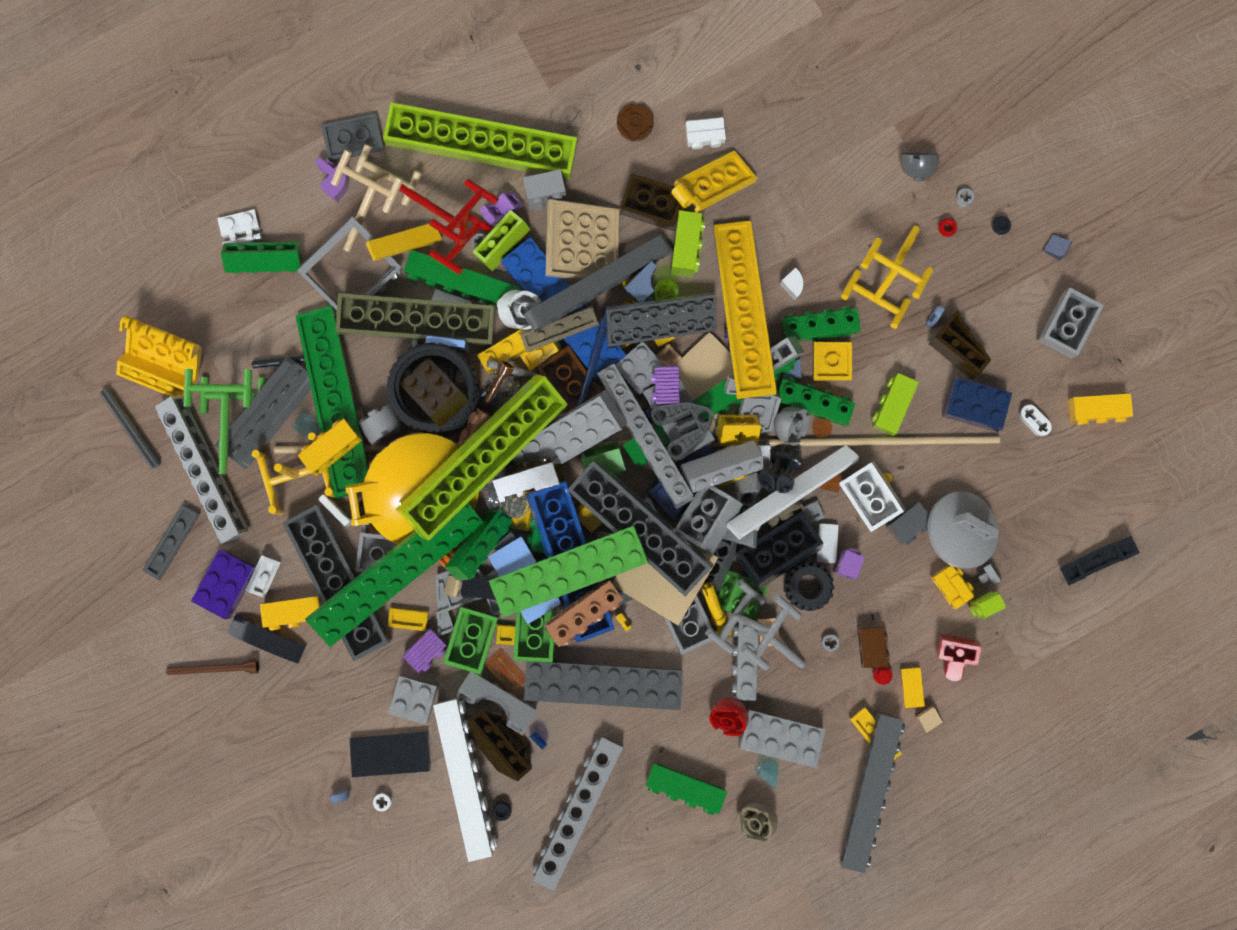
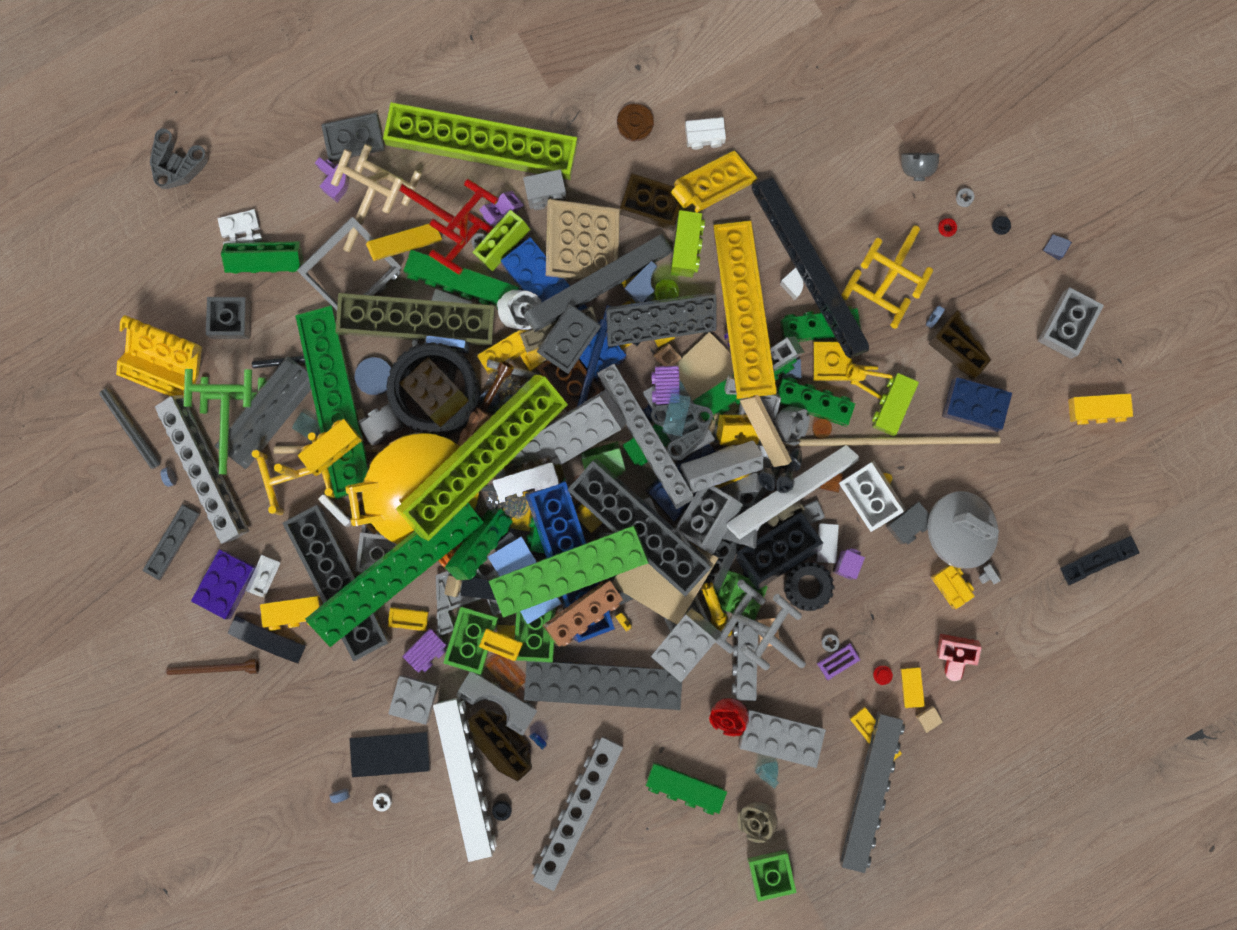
light grey brick [615,342,665,398] -> none
reddish brown brick [857,627,890,668] -> none
lime brick [969,591,1006,619] -> none
white beam [1019,405,1052,437] -> none
none -> dark grey connector [150,128,208,189]
none -> sand blue tile [160,467,177,487]
none -> dark grey brick [206,297,251,339]
none -> sand blue tile [355,357,391,395]
none -> yellow tile [479,628,523,661]
none -> dark grey tile [537,304,601,374]
none -> light grey brick [651,608,722,682]
none -> clear light blue tile [663,393,691,436]
none -> tan tile [740,395,792,467]
none -> bright green brick [747,850,797,902]
none -> black beam [752,176,869,359]
none -> medium lavender tile [817,643,860,680]
none -> yellow plant [847,364,893,399]

